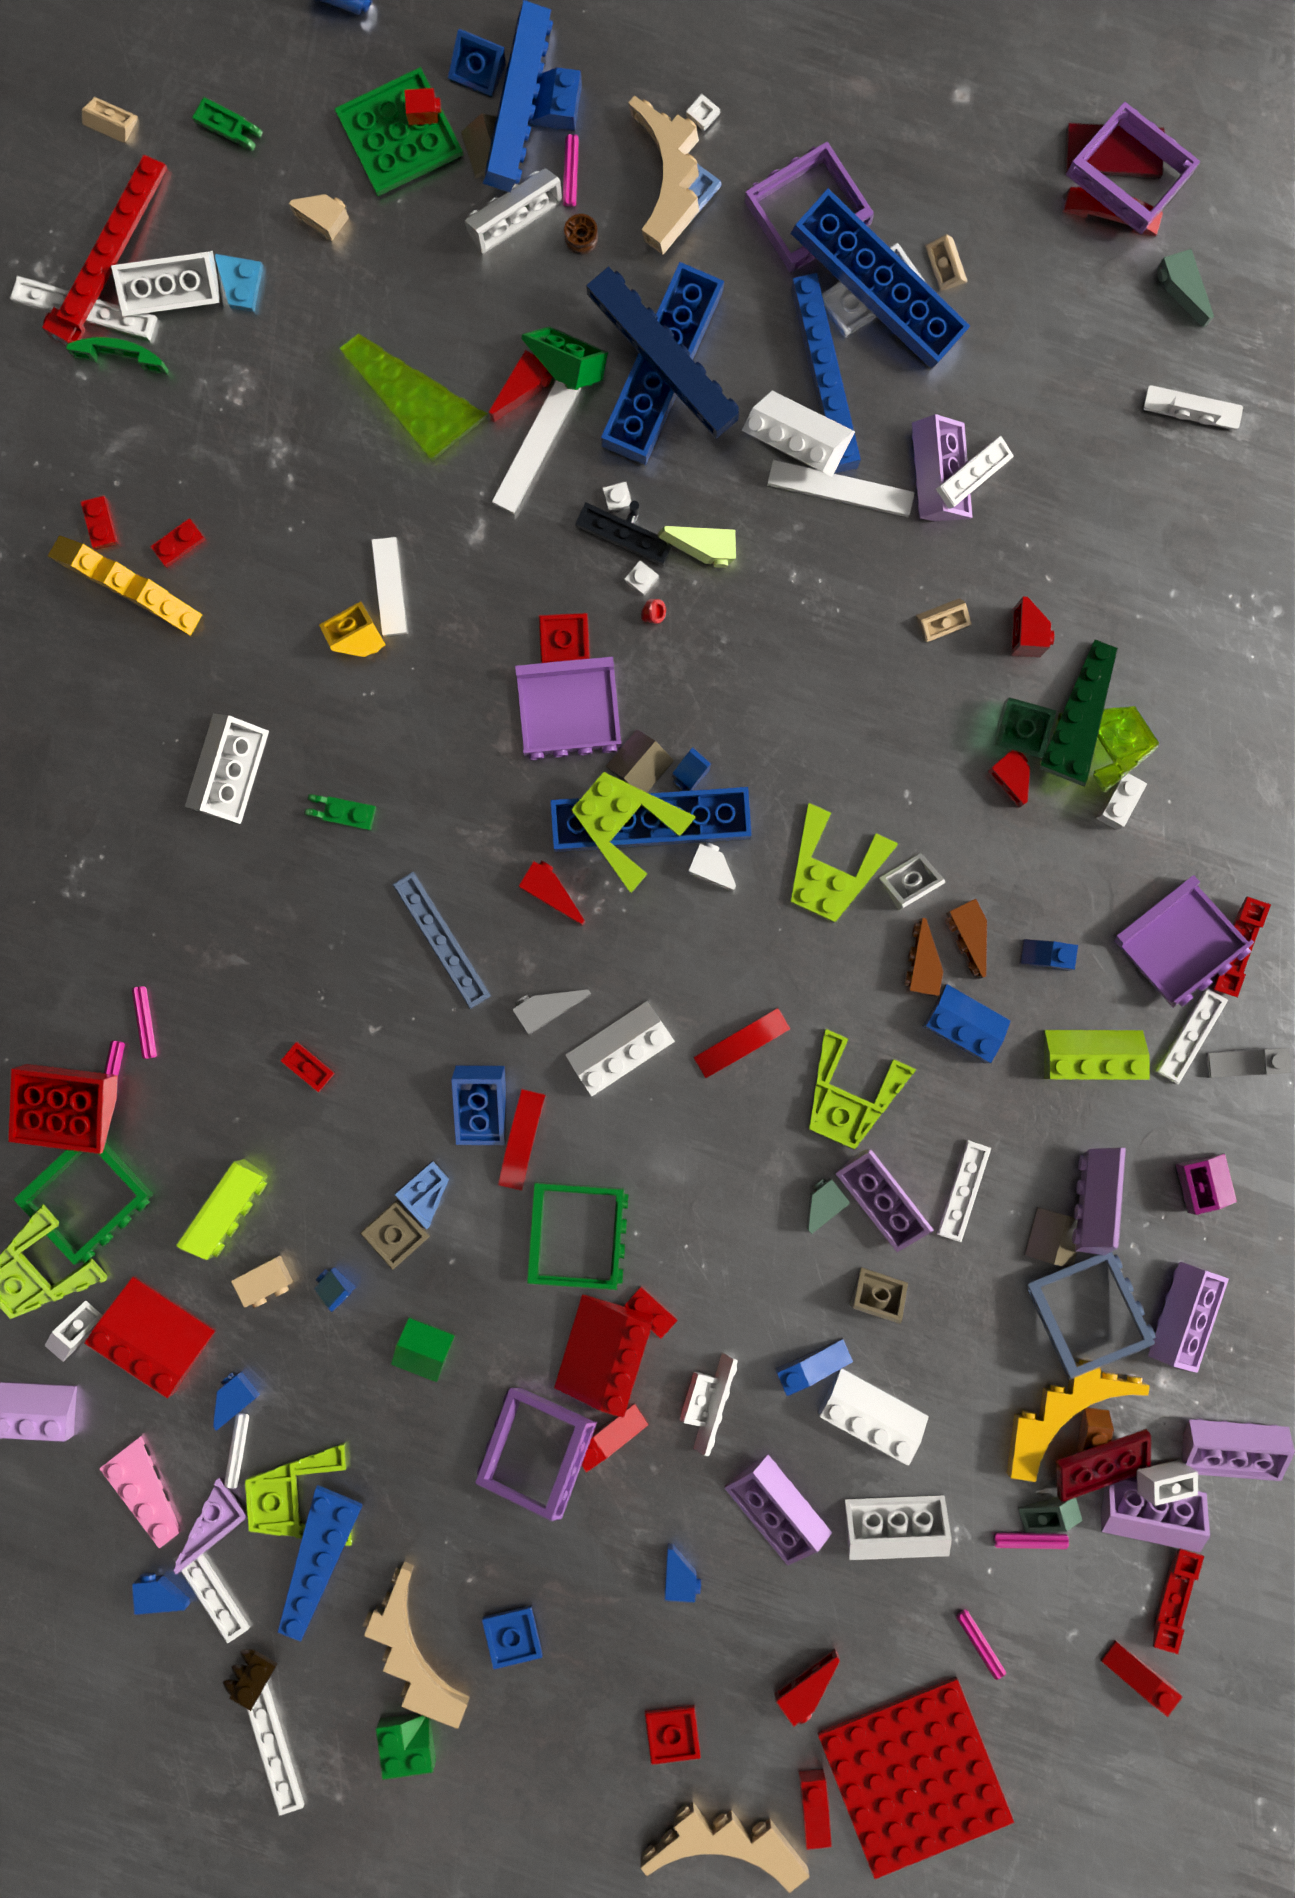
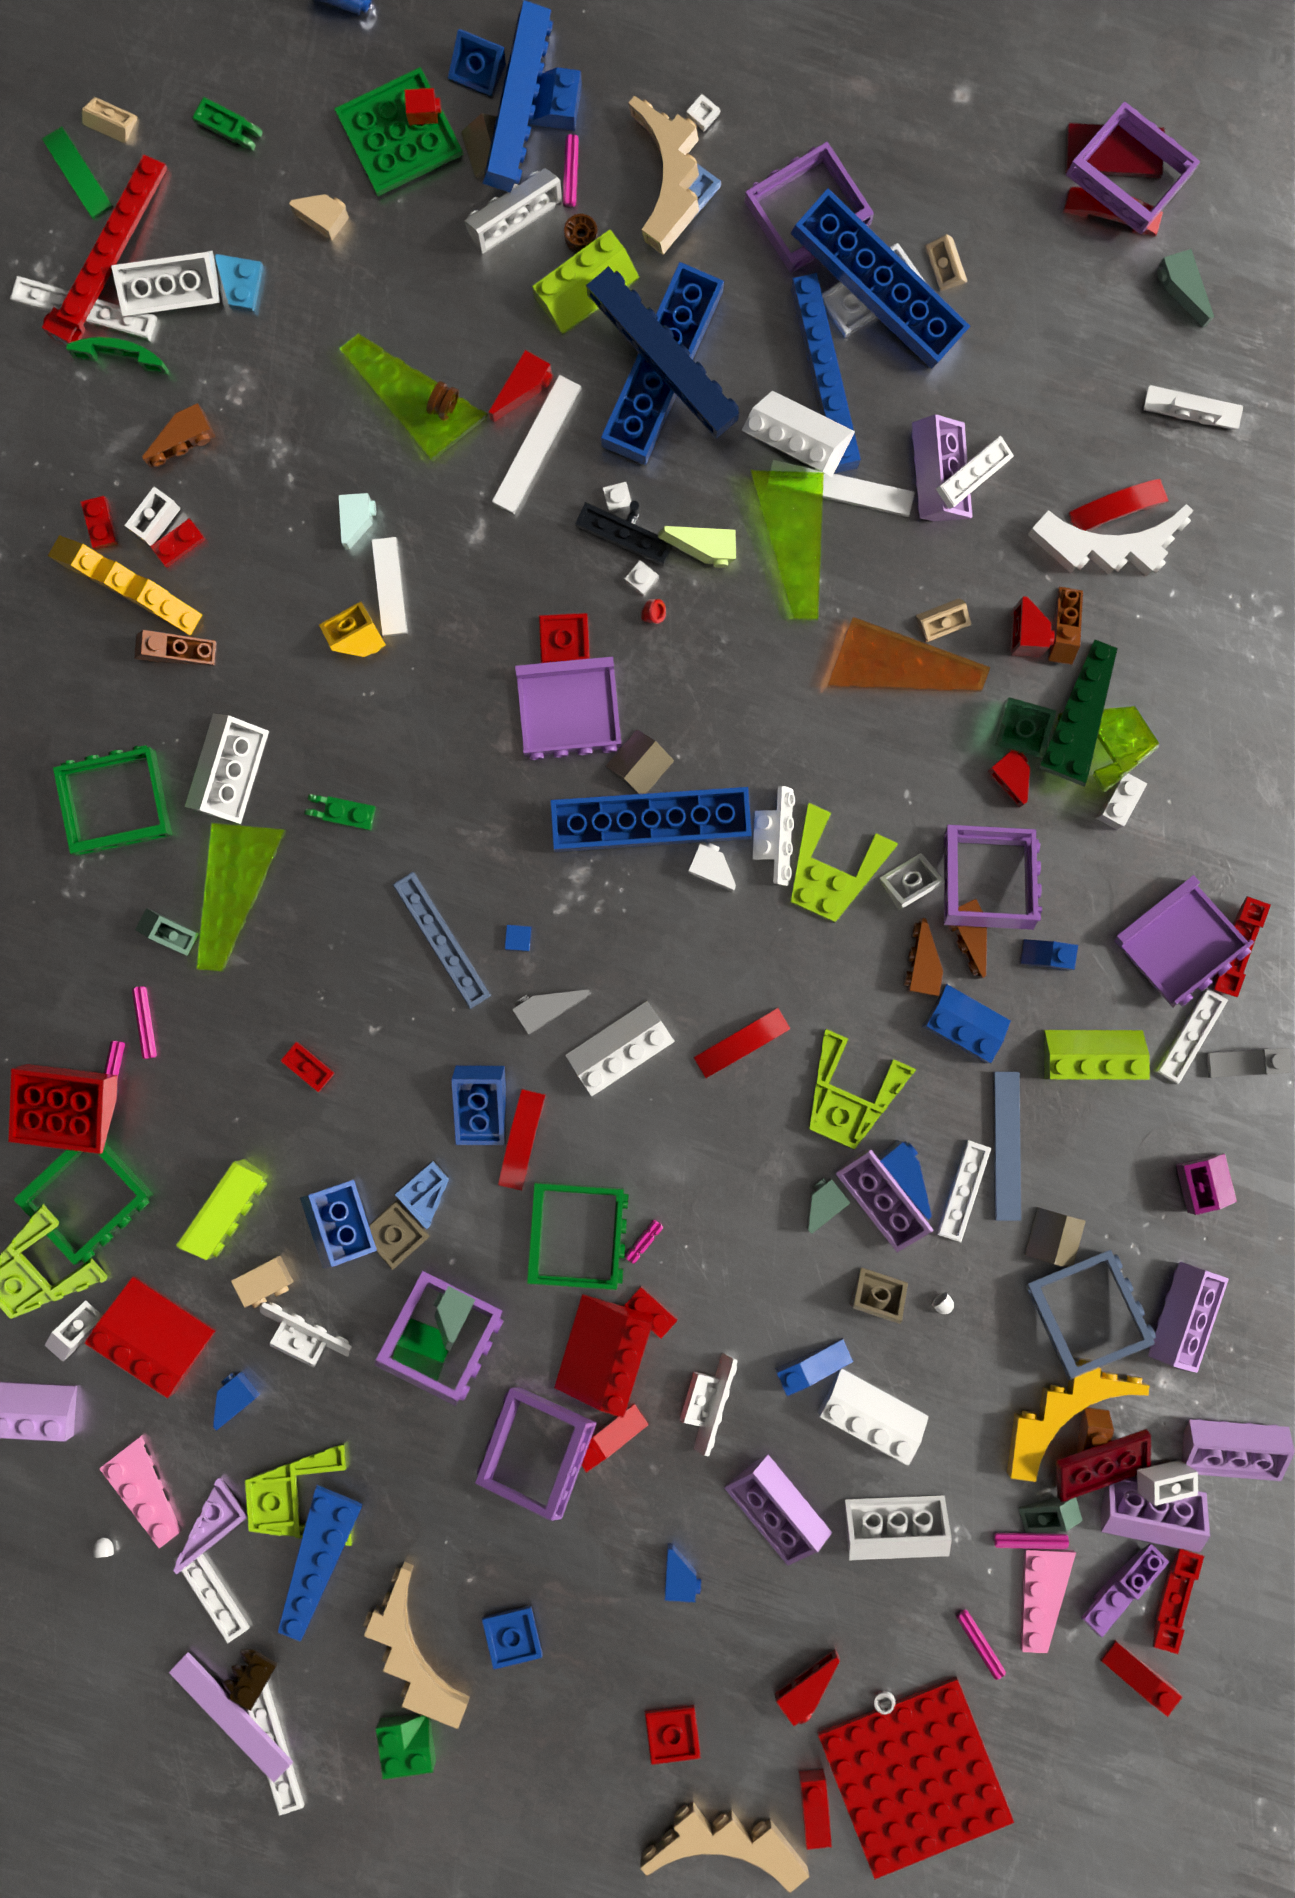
blue slope [132,1572,191,1615] -> none
white axle [224,1413,249,1489] -> none
slope [314,1267,356,1312] -> none
red slope [519,860,585,926] -> none
green slope [521,326,609,390] -> none
lime wing [571,772,696,893] -> none
blue slope [672,747,711,791] -> none
lavender slope [1072,1148,1126,1256] -> none
none -> green slope [42,126,113,219]
none -> green window [53,745,173,856]
none -> white hinge [93,1538,114,1558]
none -> white brick [124,487,180,546]
none -> dark orange slope [134,630,216,665]
none -> sand green slope [135,908,199,956]
none -> dark orange slope [142,403,215,467]
none -> lavender tile [169,1652,293,1783]
none -> clear neon green wing [197,823,286,972]
none -> white bracket [260,1302,352,1368]
none -> blue slope [300,1180,377,1269]
none -> light aqua slope [338,493,376,550]
none -> medium lavender window [374,1271,504,1406]
none -> reddish brown wheel [426,381,459,421]
none -> sand green slope [433,1286,475,1351]
none -> blue tile [505,925,532,952]
none -> lime slope [532,229,639,335]
none -> dark pink axle [624,1220,663,1264]
none -> clear neon green wing [750,470,824,620]
none -> white bracket [753,786,795,886]
none -> clear orange wing [827,617,991,692]
none -> white hinge [874,1691,895,1714]
none -> blue slope [876,1140,932,1220]
none -> white hinge [932,1292,954,1314]
none -> medium lavender window [944,825,1042,930]
none -> sand blue tile [993,1072,1021,1221]
none -> bright pink wing [1021,1549,1076,1653]
none -> white arch [1028,504,1194,576]
none -> dark orange slope [1048,586,1083,665]
none -> red slope [1069,479,1169,531]
none -> medium lavender slope [1081,1543,1169,1637]

